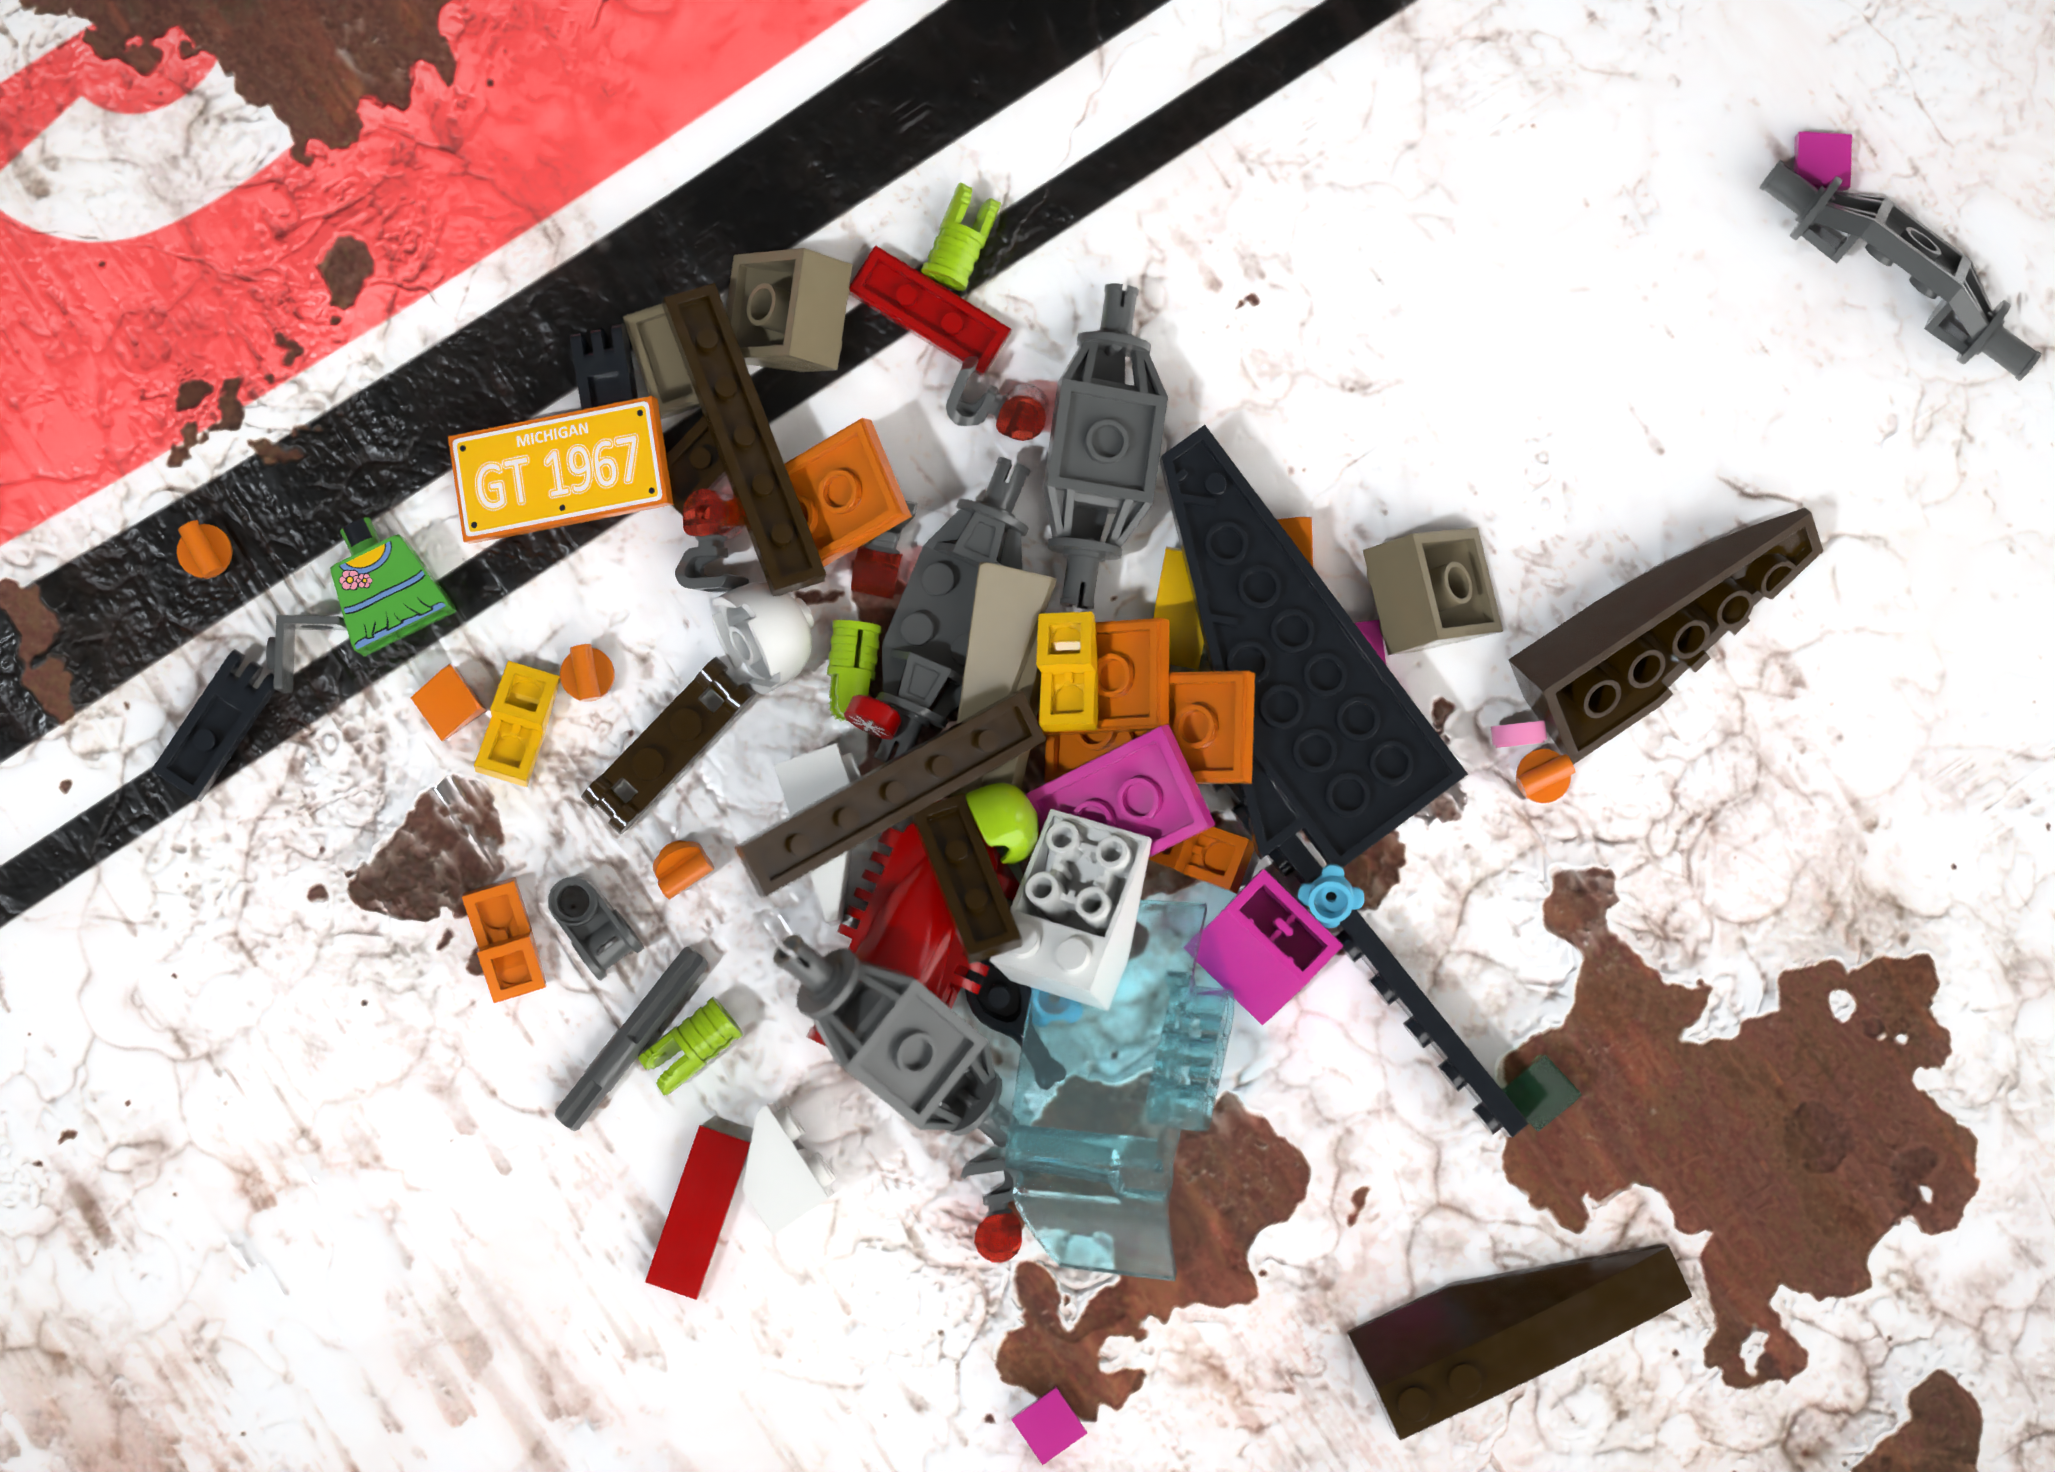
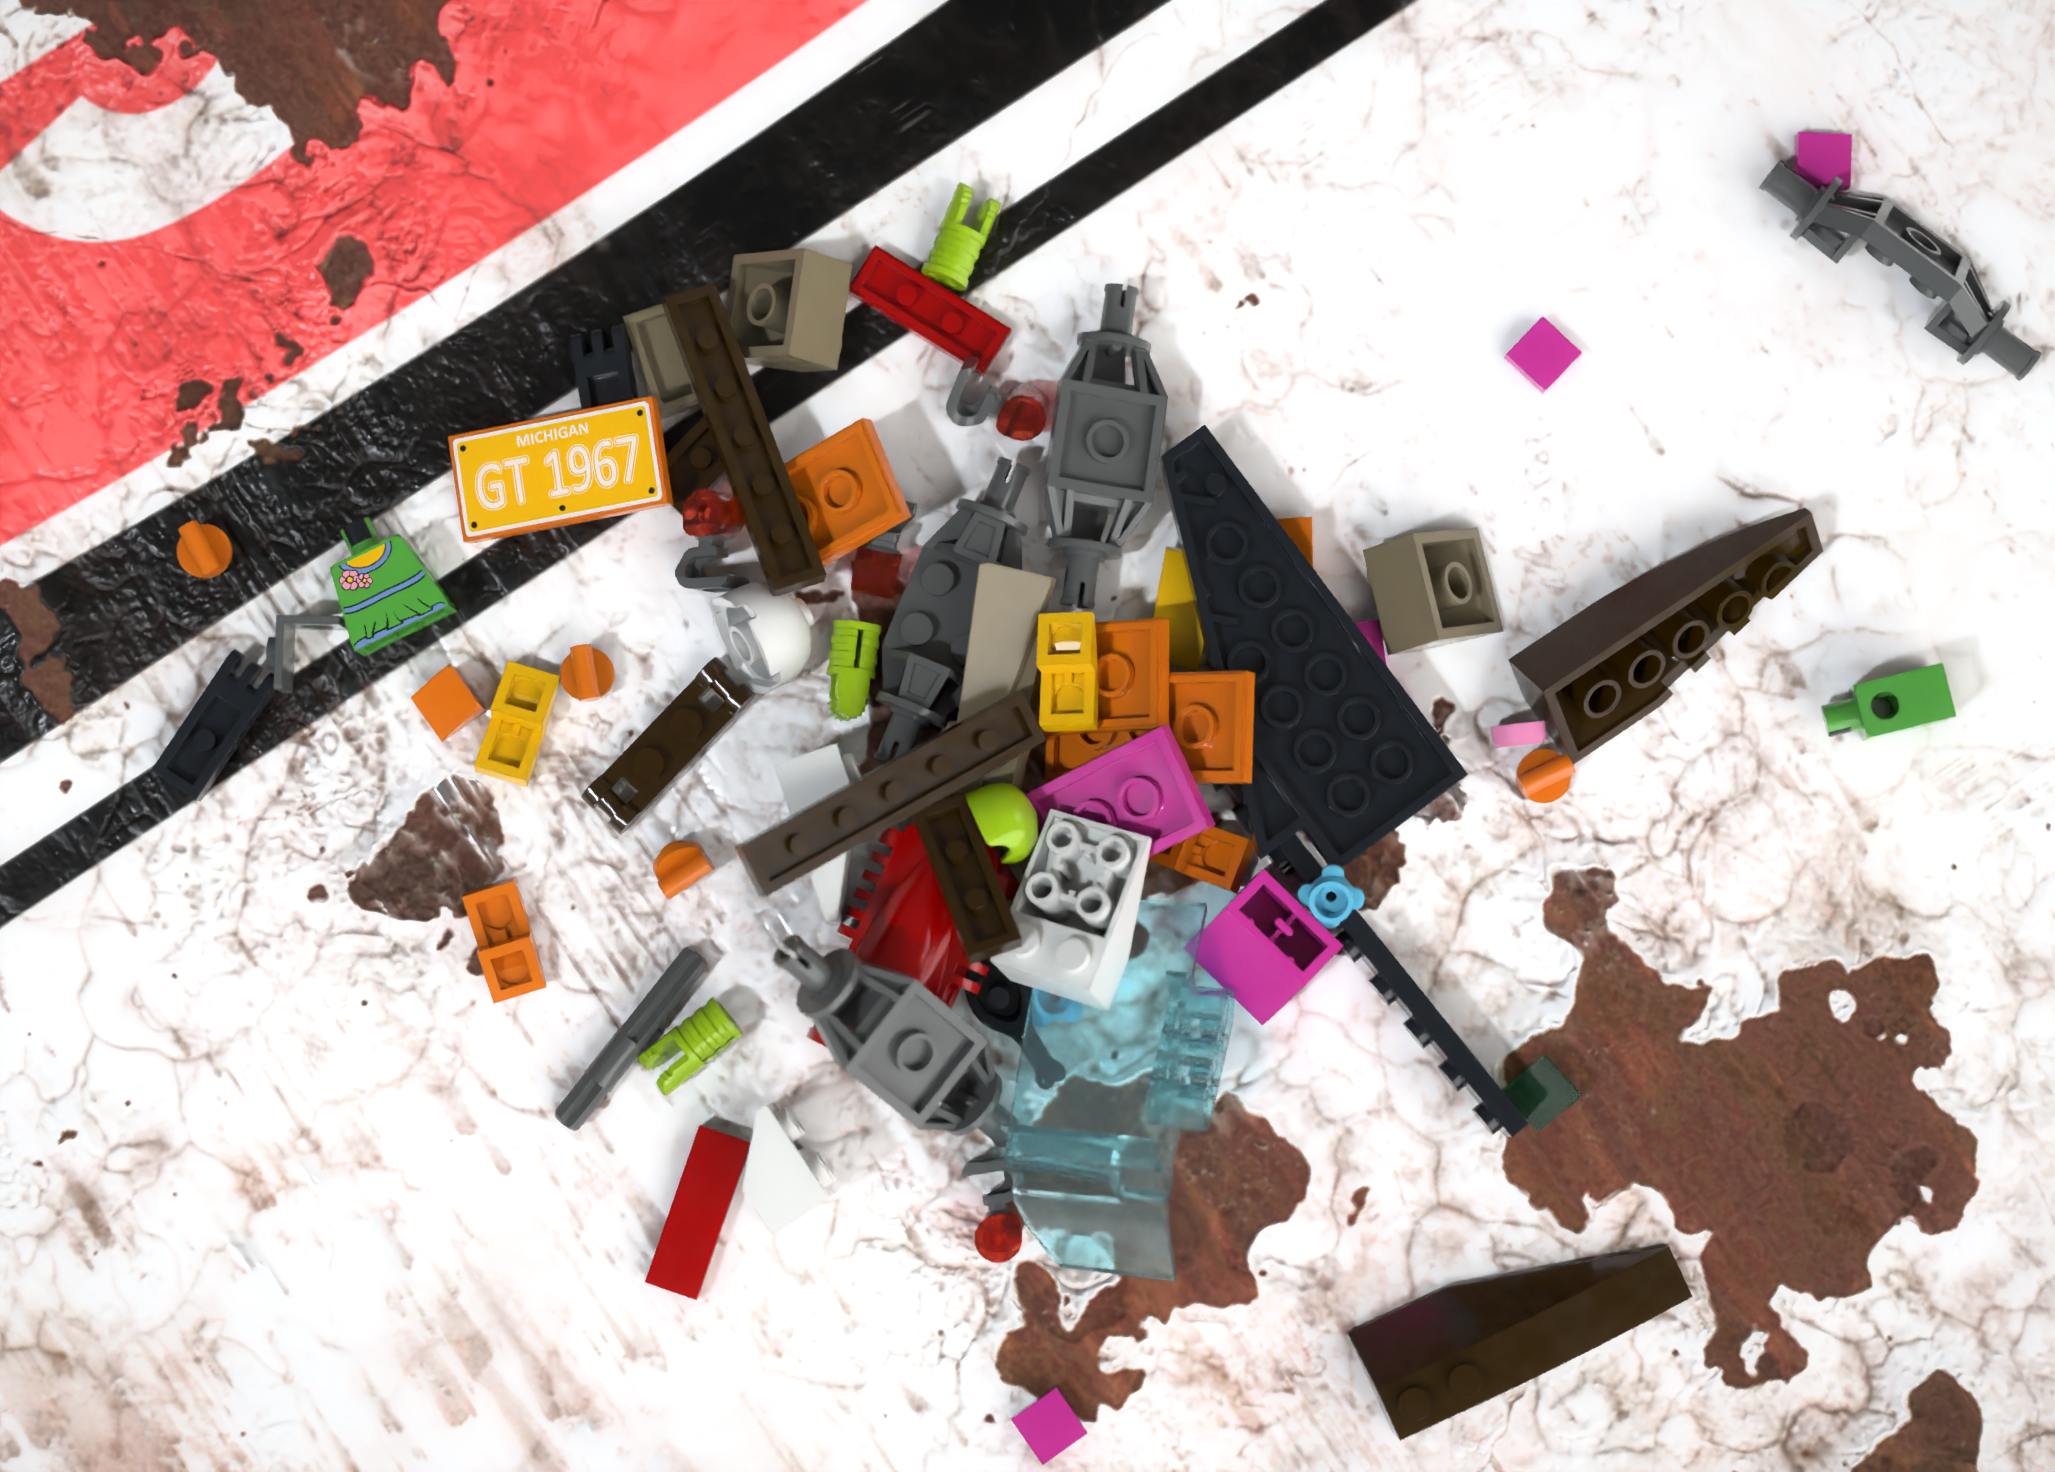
dark grey piece [548,877,645,981] -> none
red tile [844,695,902,740] -> none
none -> dark pink tile [1504,316,1582,394]
none -> bright green torso [1821,663,1957,741]

